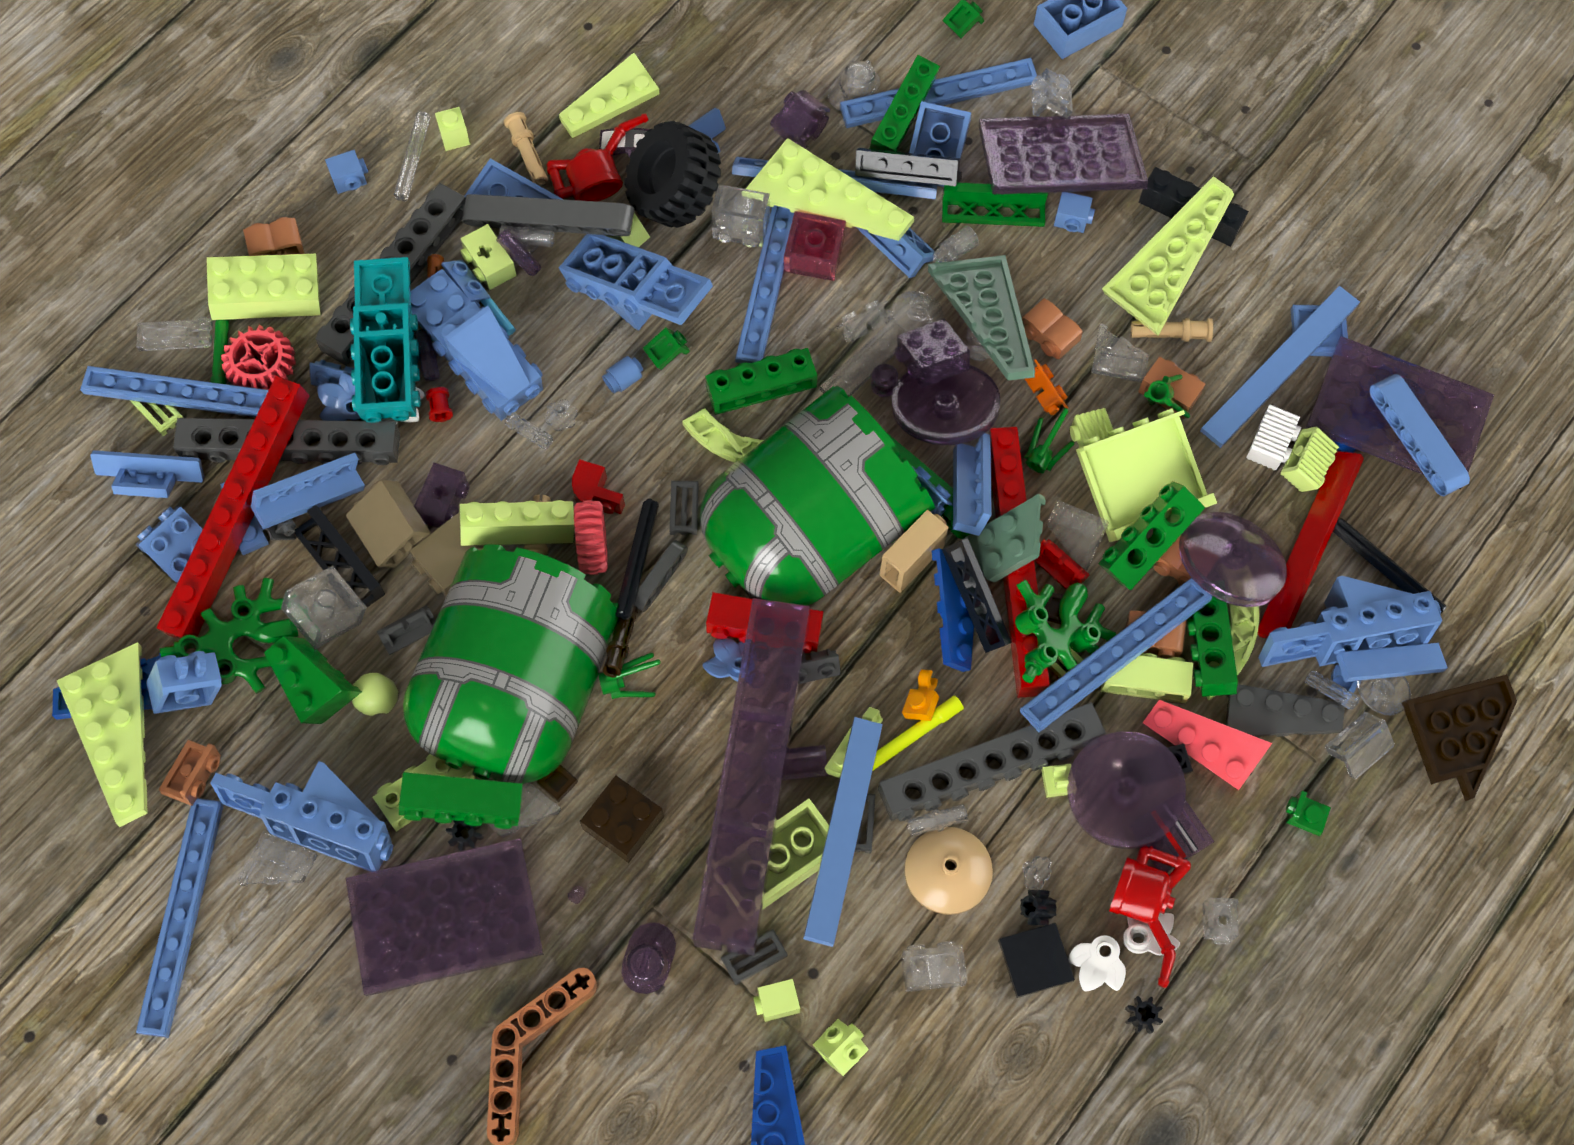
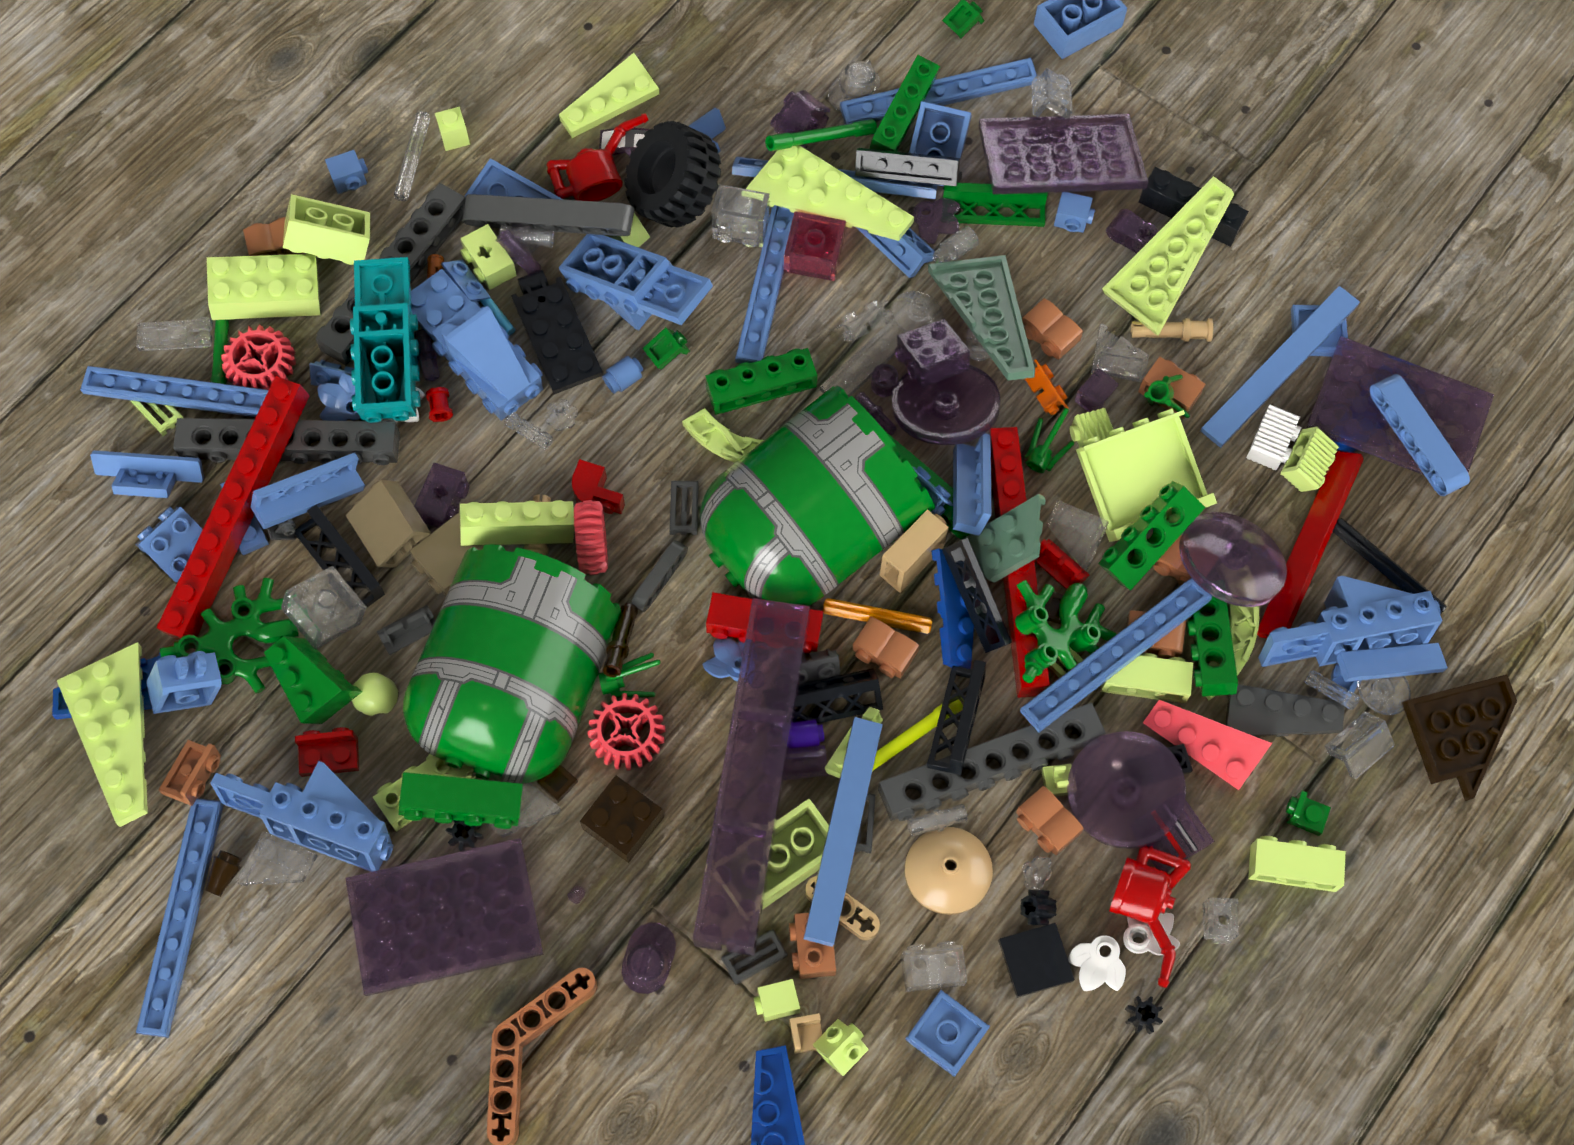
tan pin [504,112,548,186] -> none
black axle [616,498,659,620] -> none
light orange plate [902,669,939,721] -> none
none -> dark brown cone [205,850,242,897]
none -> yellowish green brick [283,194,370,265]
none -> red bracket [295,727,359,777]
none -> black hinge [511,270,603,395]
none -> coral gear [587,693,666,771]
none -> black fence [763,668,883,733]
none -> green piece [765,119,877,151]
none -> dark purple brick [782,719,824,752]
none -> nougat brick [789,913,836,979]
none -> tan panel [789,1013,822,1054]
none -> tan beam [805,876,880,940]
none -> light orange axle [823,598,933,634]
none -> nougat brick [853,617,919,679]
none -> axle [854,392,897,436]
none -> medium blue tile [905,990,990,1077]
none -> clear purple plate [913,198,960,244]
none -> black fence [927,660,986,775]
none -> nougat brick [1016,785,1084,856]
none -> clear purple panel [1075,368,1119,412]
none -> clear purple piece [1106,209,1158,254]
none -> yellowish green brick [1248,836,1346,892]

